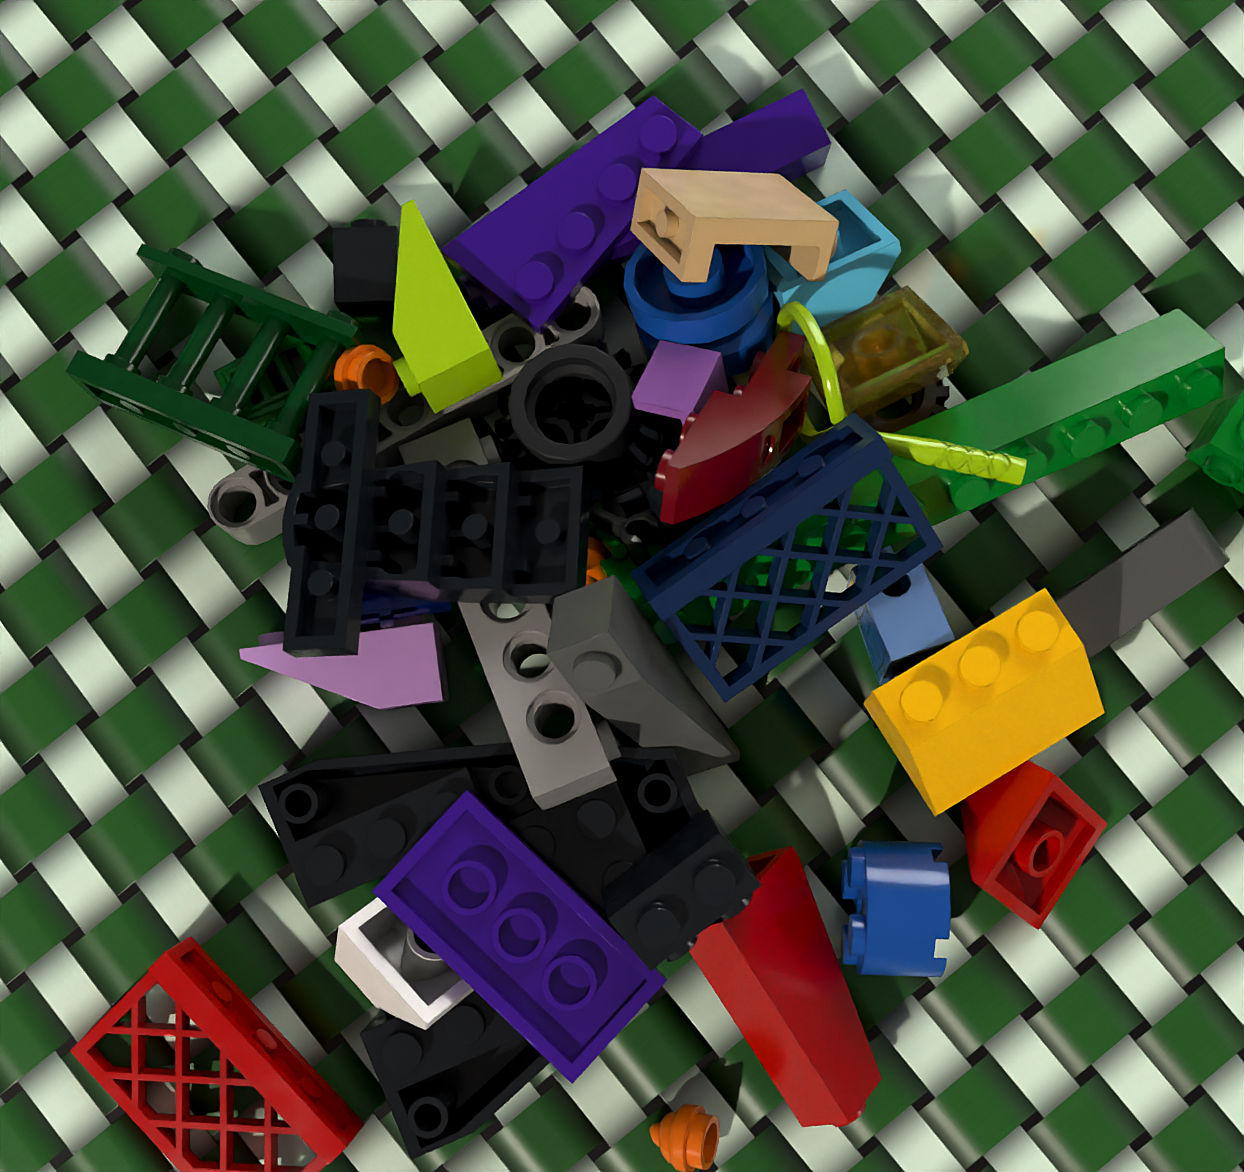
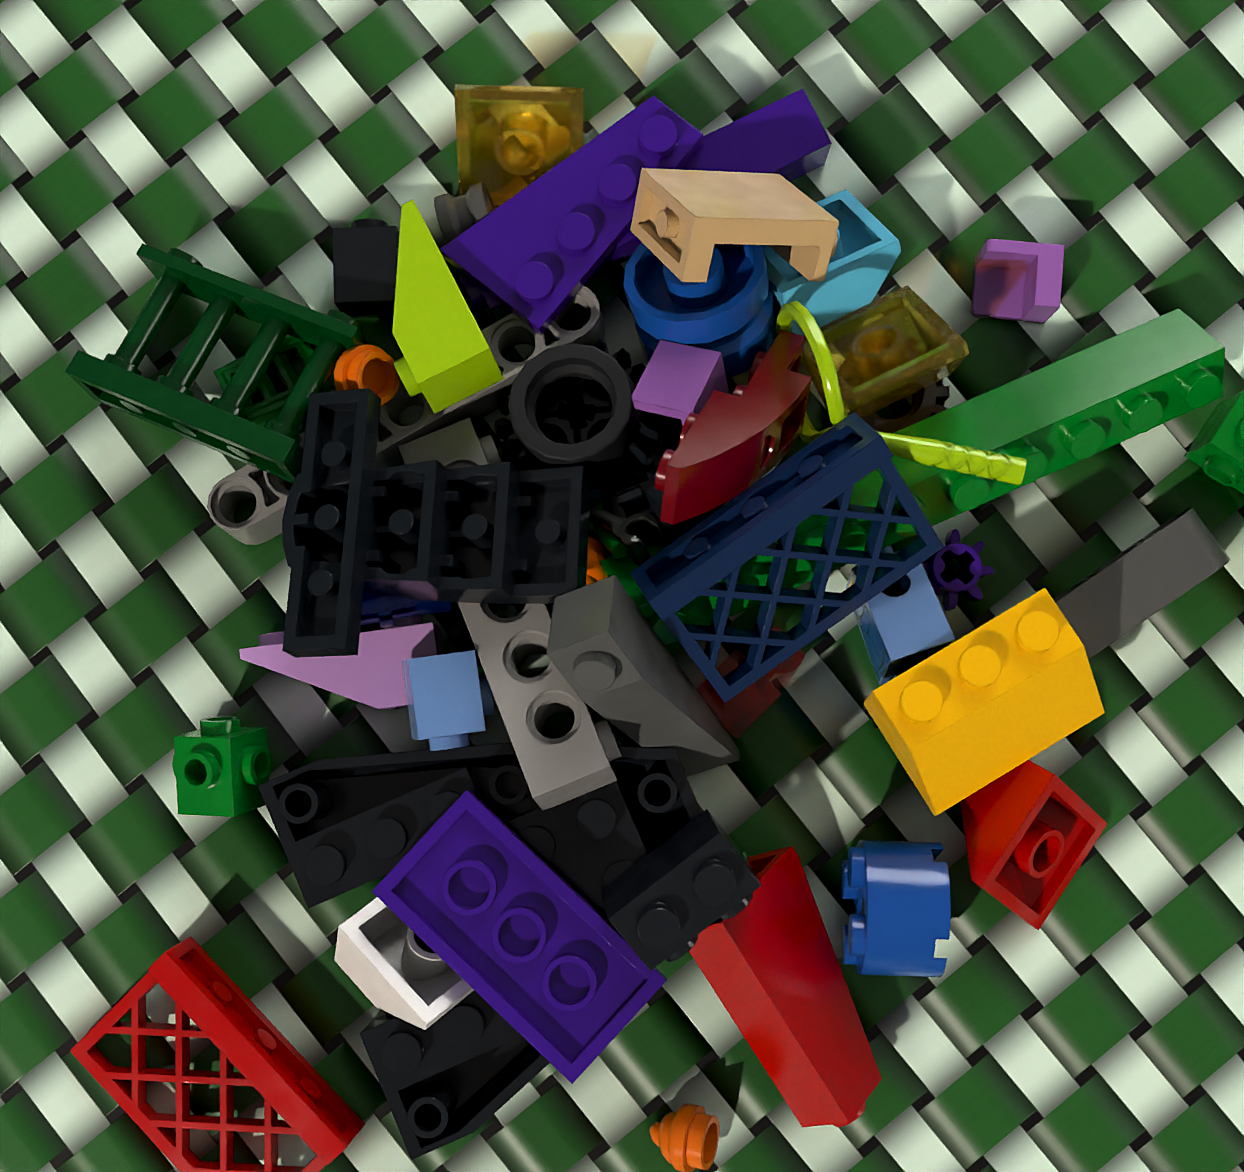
none -> green brick [172,716,272,817]
none -> medium blue brick [402,650,494,751]
none -> dark grey wheel [434,182,495,245]
none -> clear yellow slope [454,84,586,209]
none -> clear red plate [696,626,805,739]
none -> dark purple gear [922,529,994,611]
none -> medium lavender panel [971,239,1065,324]

